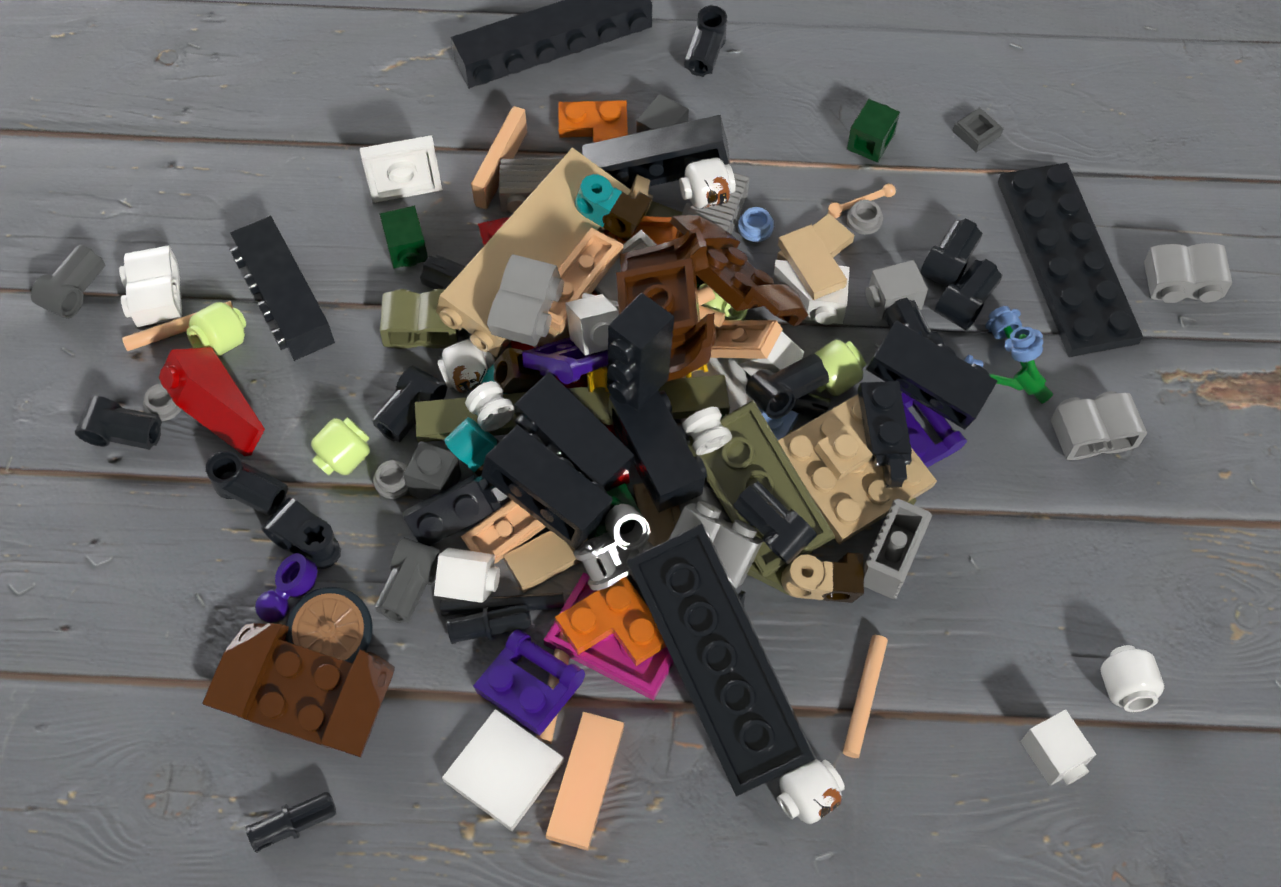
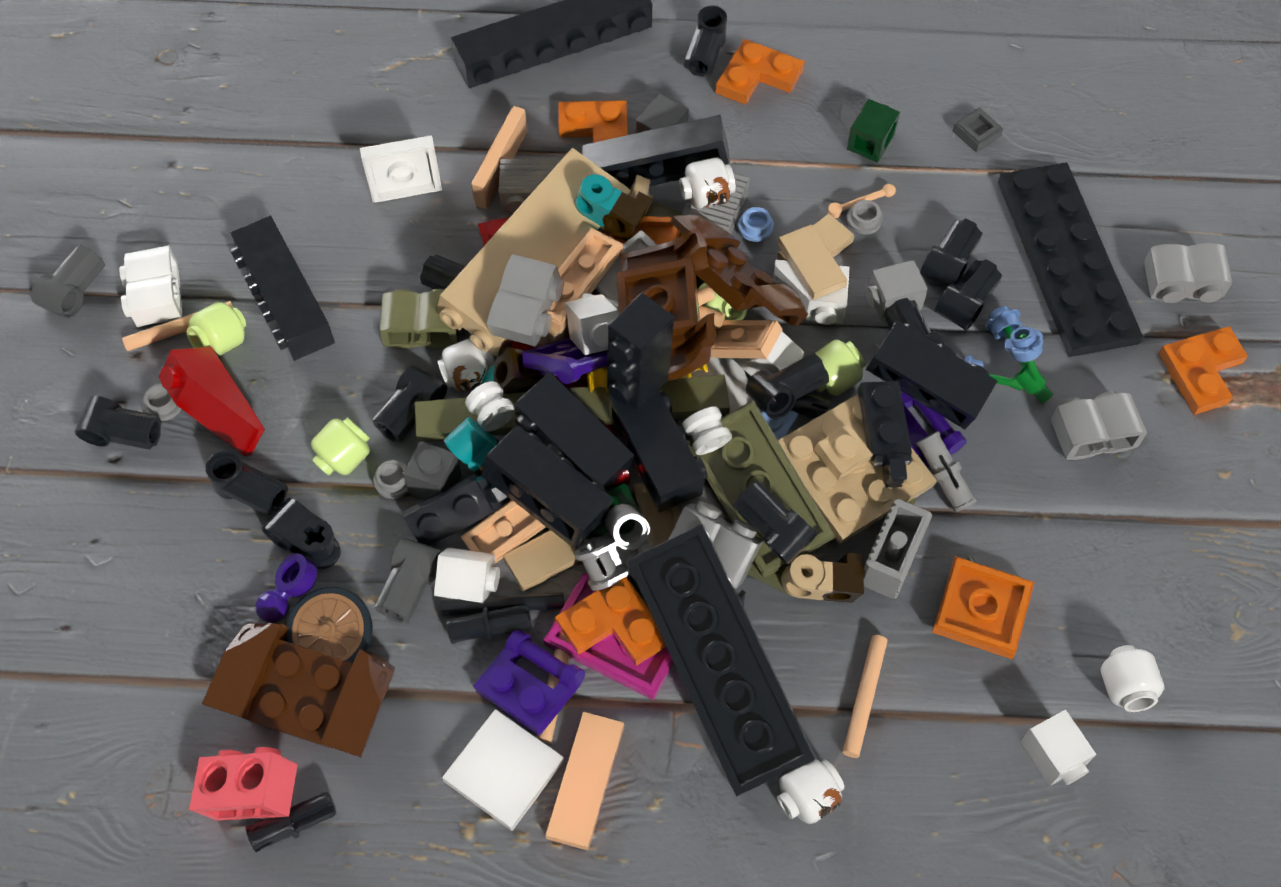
dark green brick [379,205,428,269] -> none
none -> coral brick [189,747,298,821]
none -> orange plate [715,39,805,105]
none -> light grey pin [916,431,977,513]
none -> orange plate [931,556,1034,660]
none -> orange plate [1158,326,1248,415]

